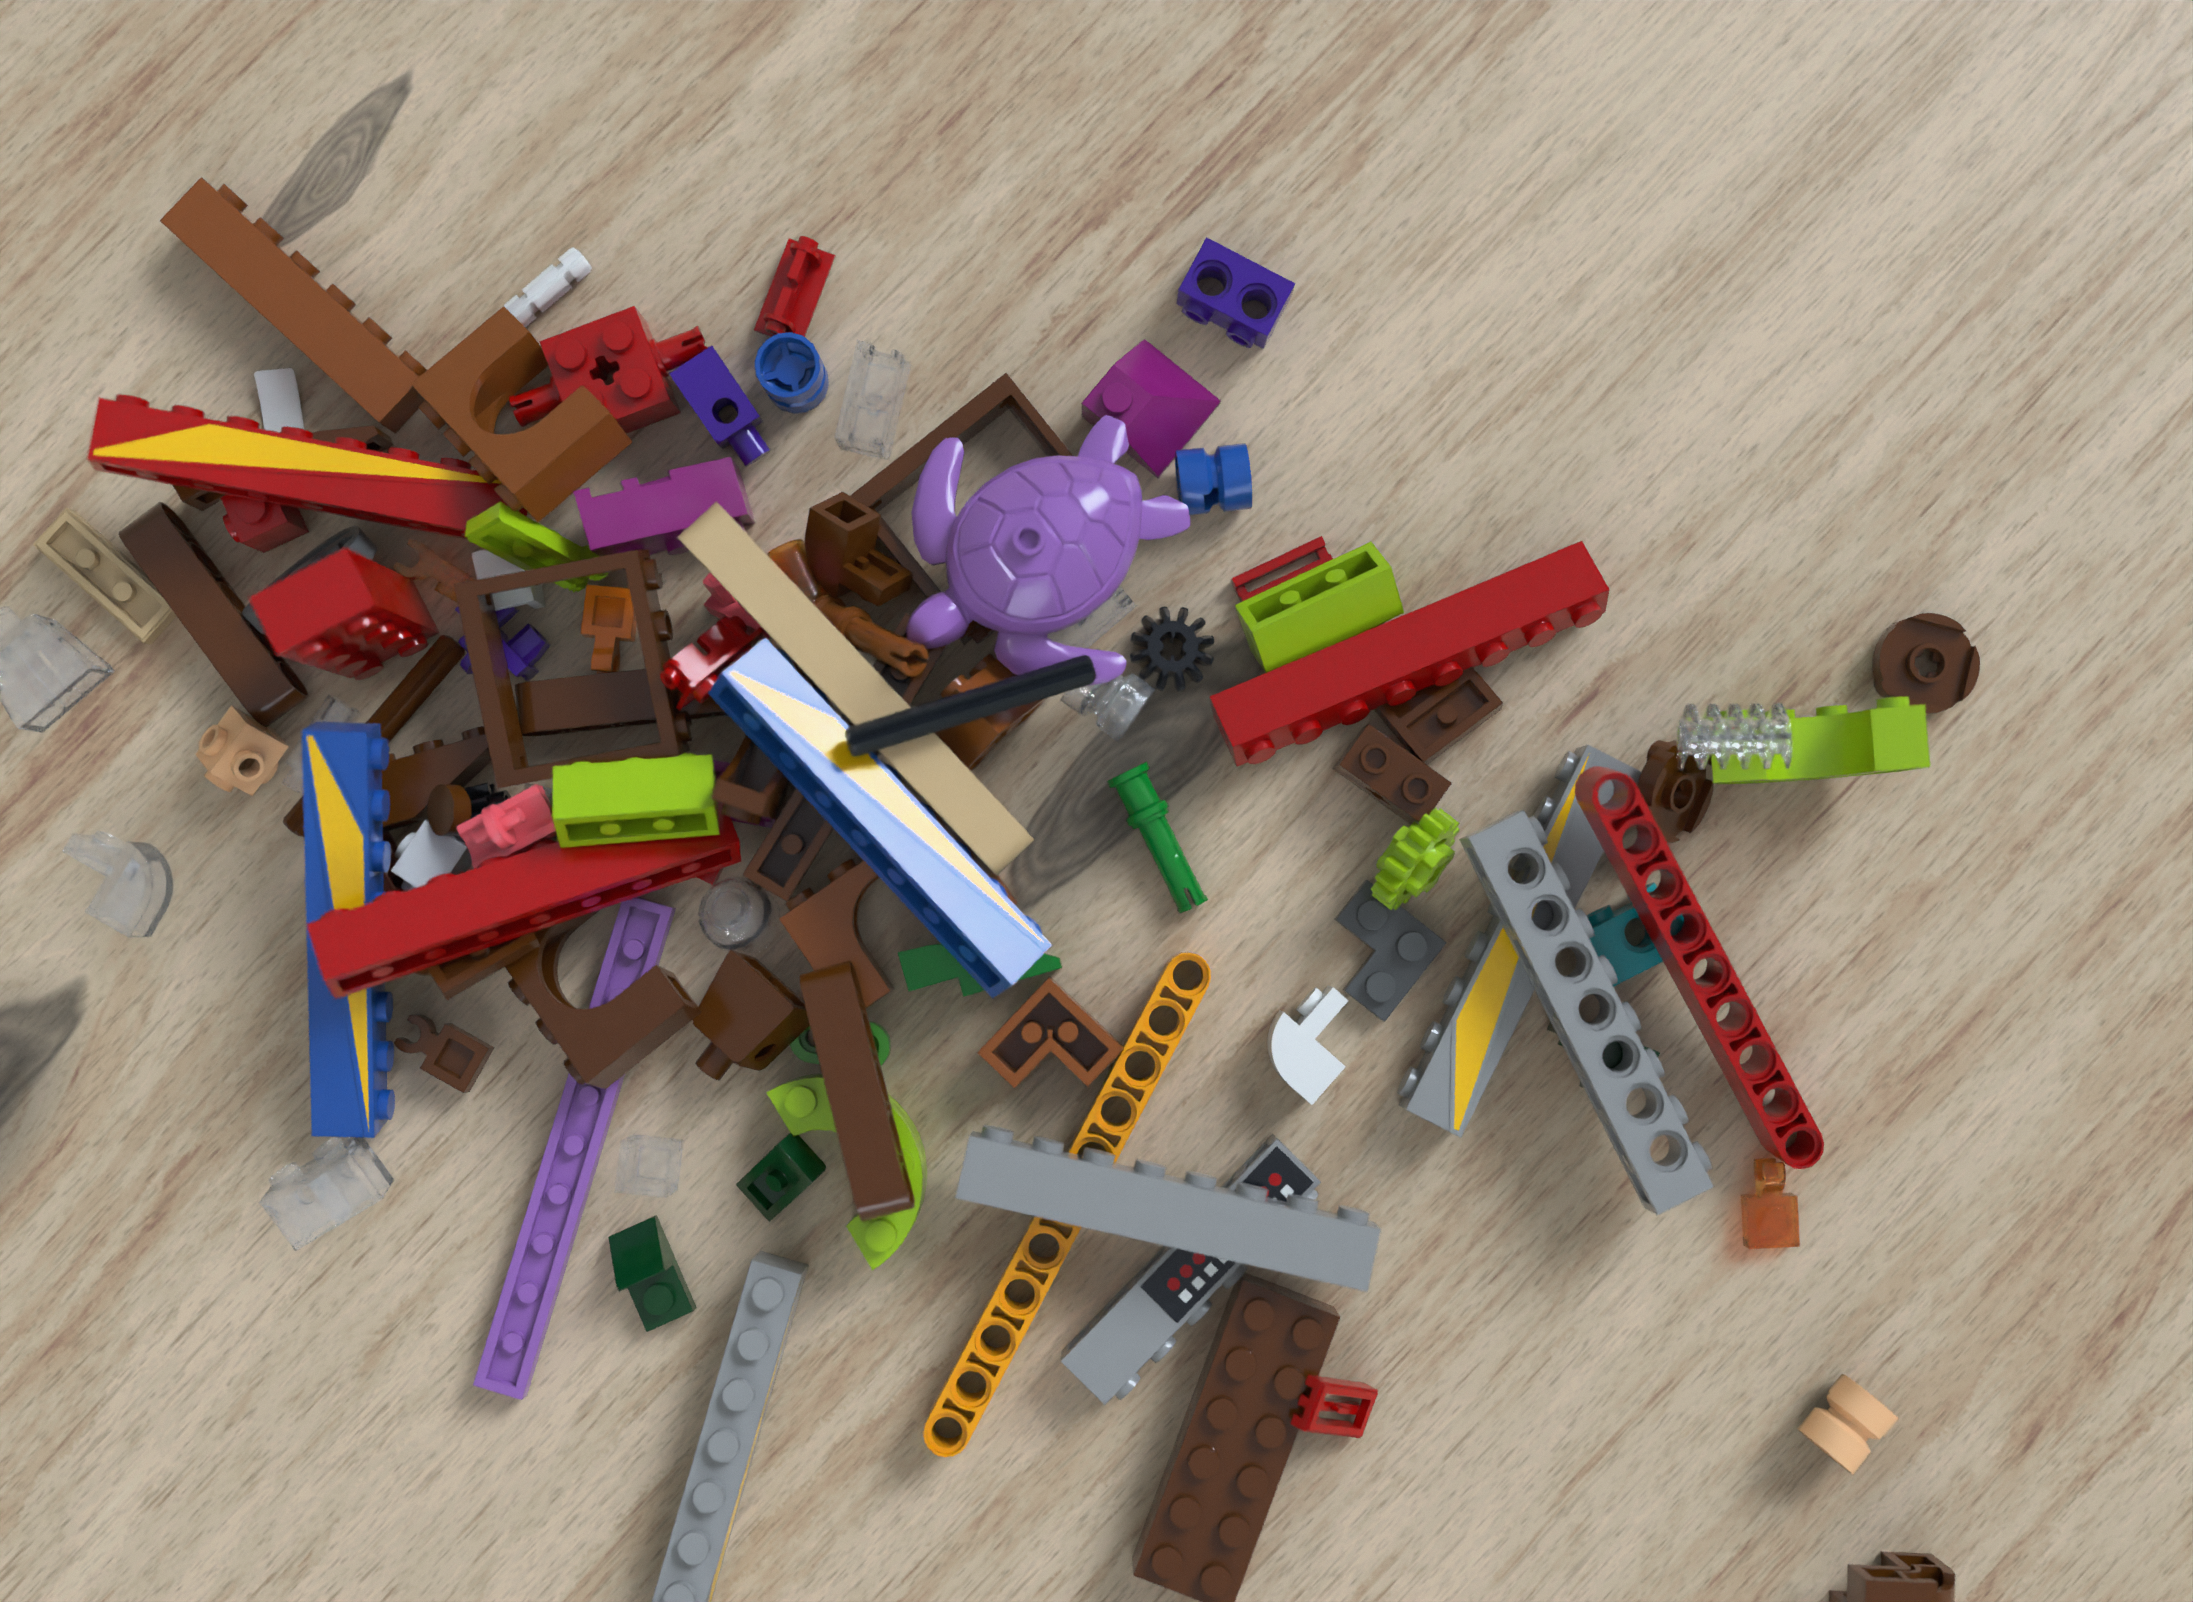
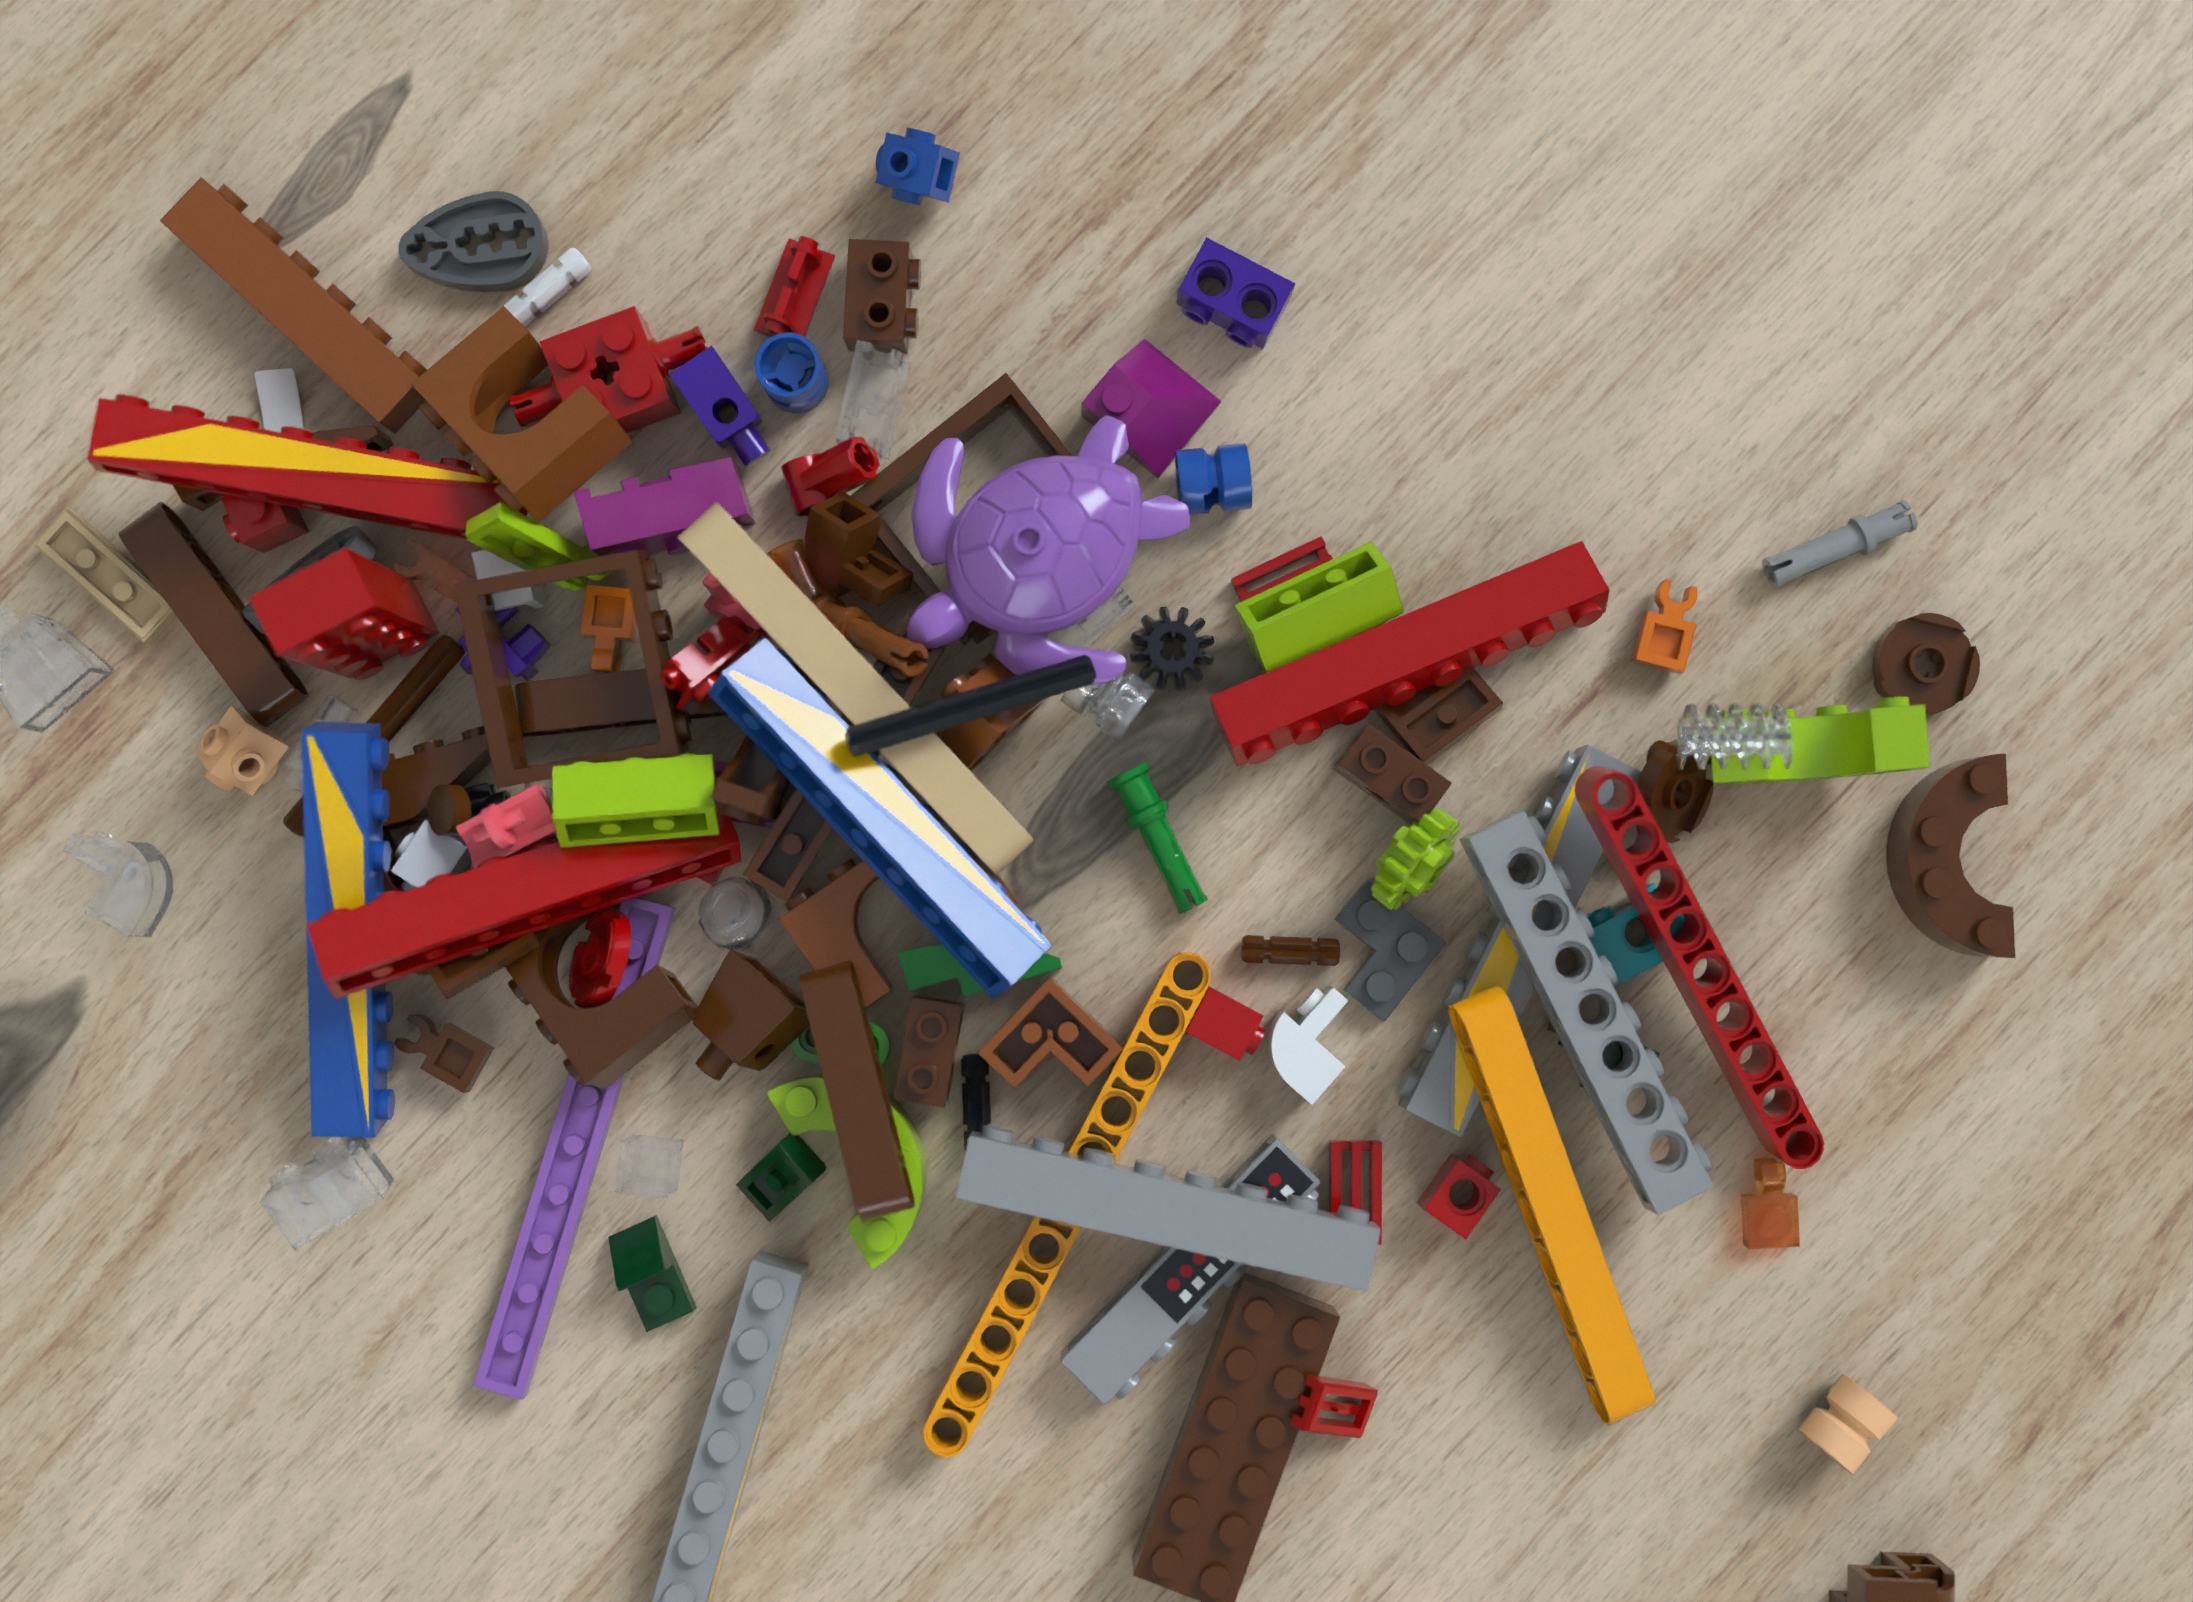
none -> dark grey piece [398,191,548,292]
none -> red tile [569,908,631,1009]
none -> red piece [781,437,880,517]
none -> reddish brown brick [843,239,921,354]
none -> blue brick [875,127,960,206]
none -> reddish brown brick [894,995,965,1108]
none -> black axle [961,1053,991,1151]
none -> red brick [1185,986,1266,1061]
none -> reddish brown axle [1241,935,1340,966]
none -> red tile [1329,1140,1382,1245]
none -> red brick [1416,1154,1501,1240]
none -> light orange beam [1448,985,1655,1425]
none -> orange plate [1631,579,1698,674]
none -> light grey pin [1762,500,1917,589]
none -> reddish brown brick [1886,753,2015,958]

